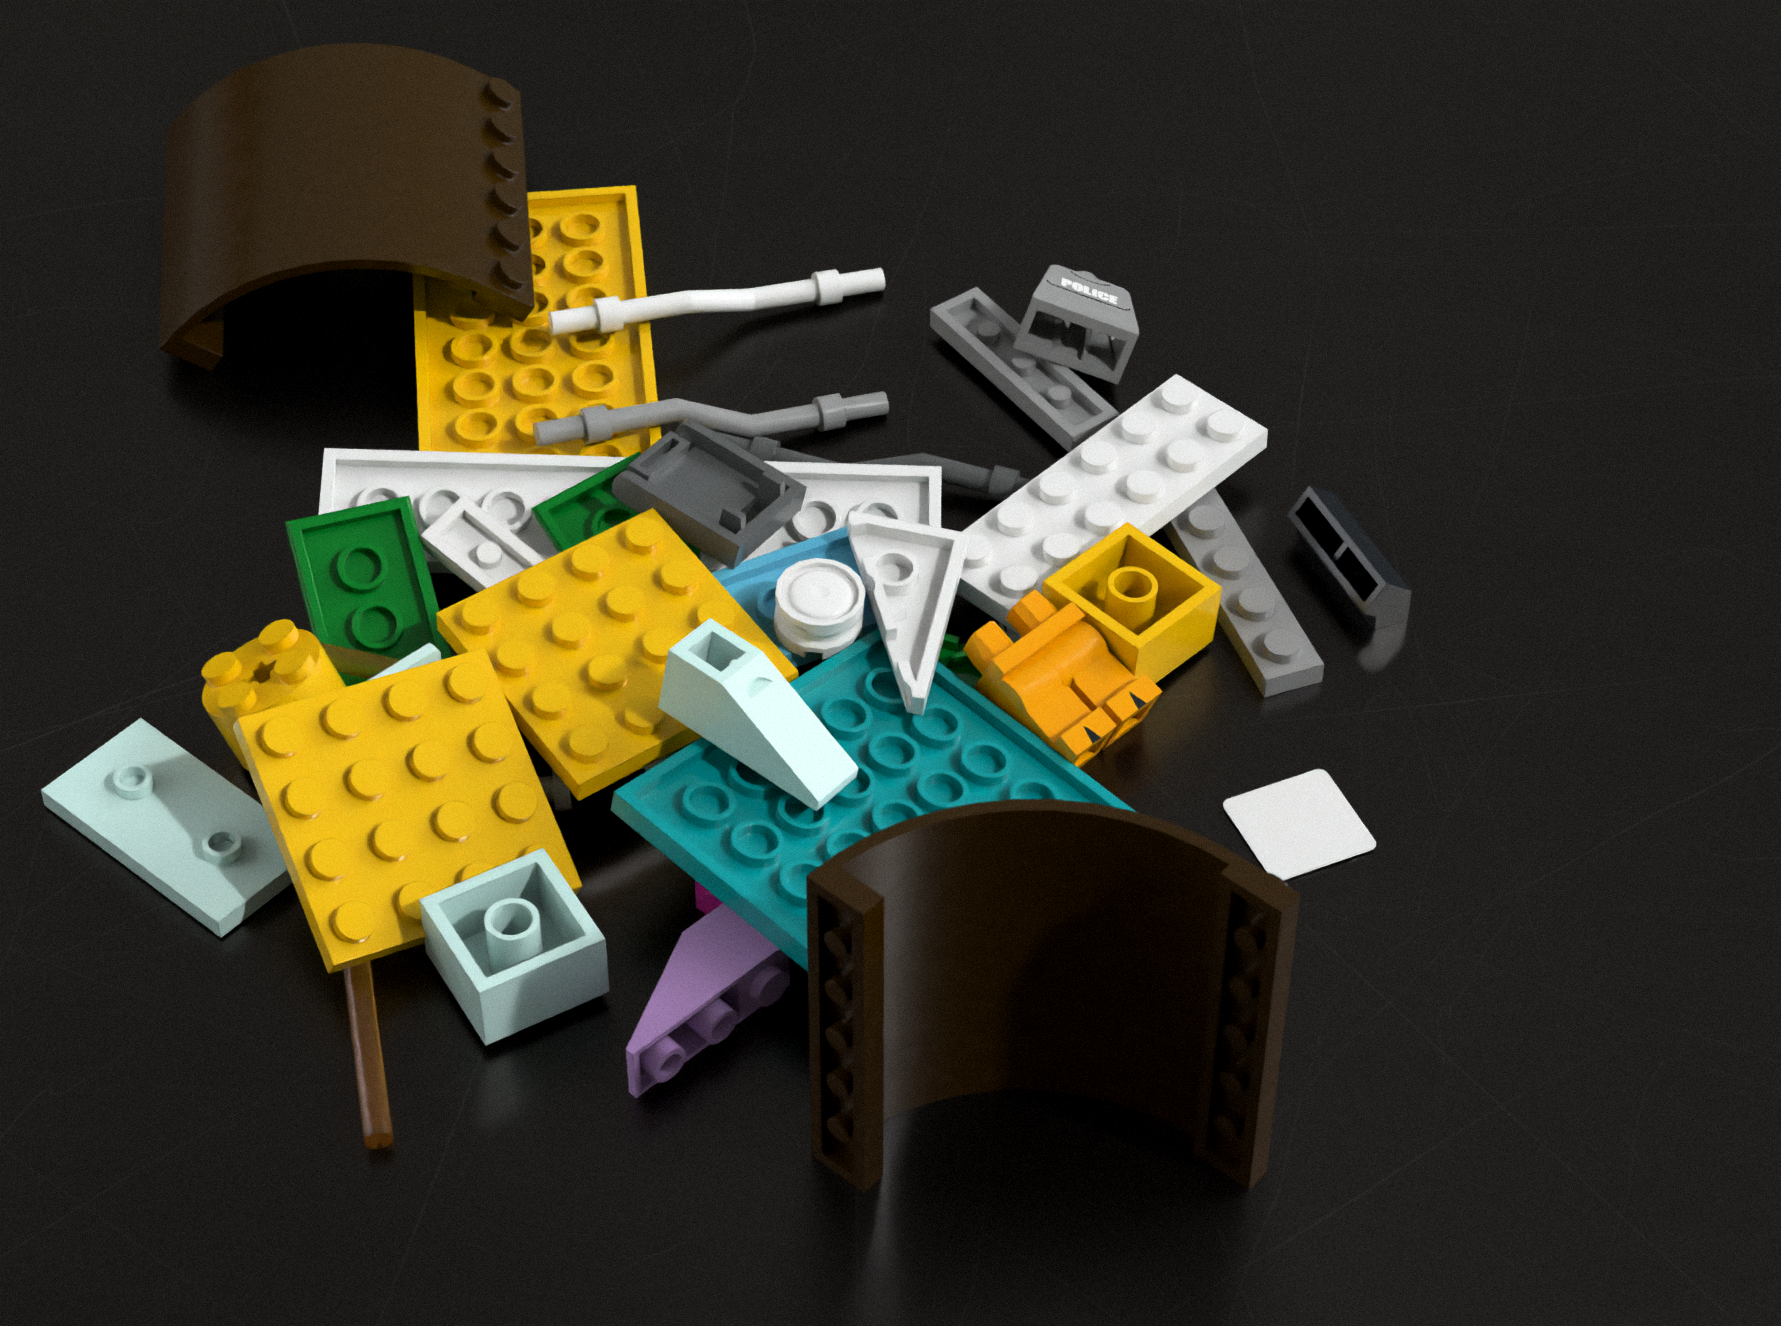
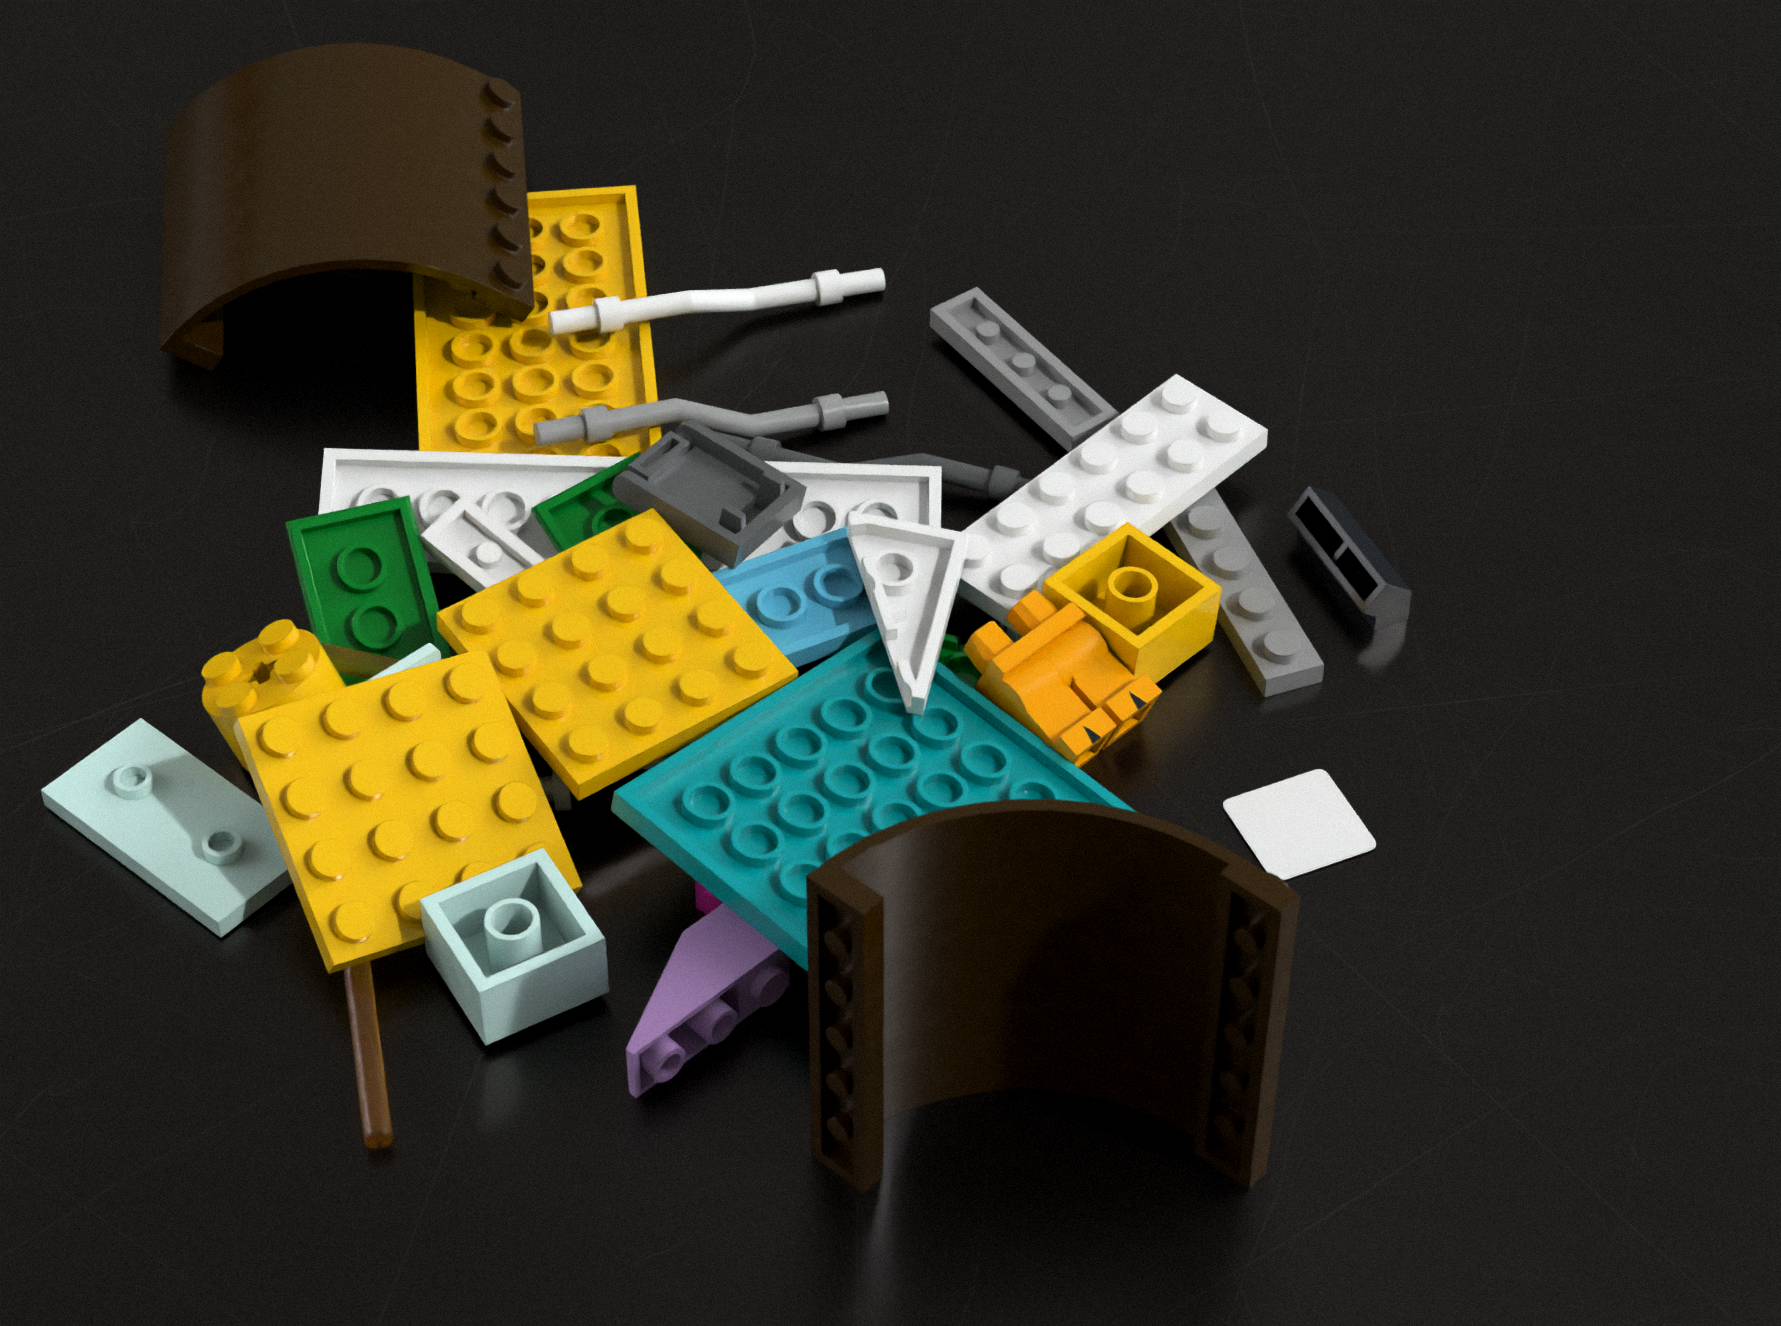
light aqua slope [658,618,858,811] -> none
white wheel [773,558,865,660] -> none
light grey torso [1013,265,1139,385] -> none

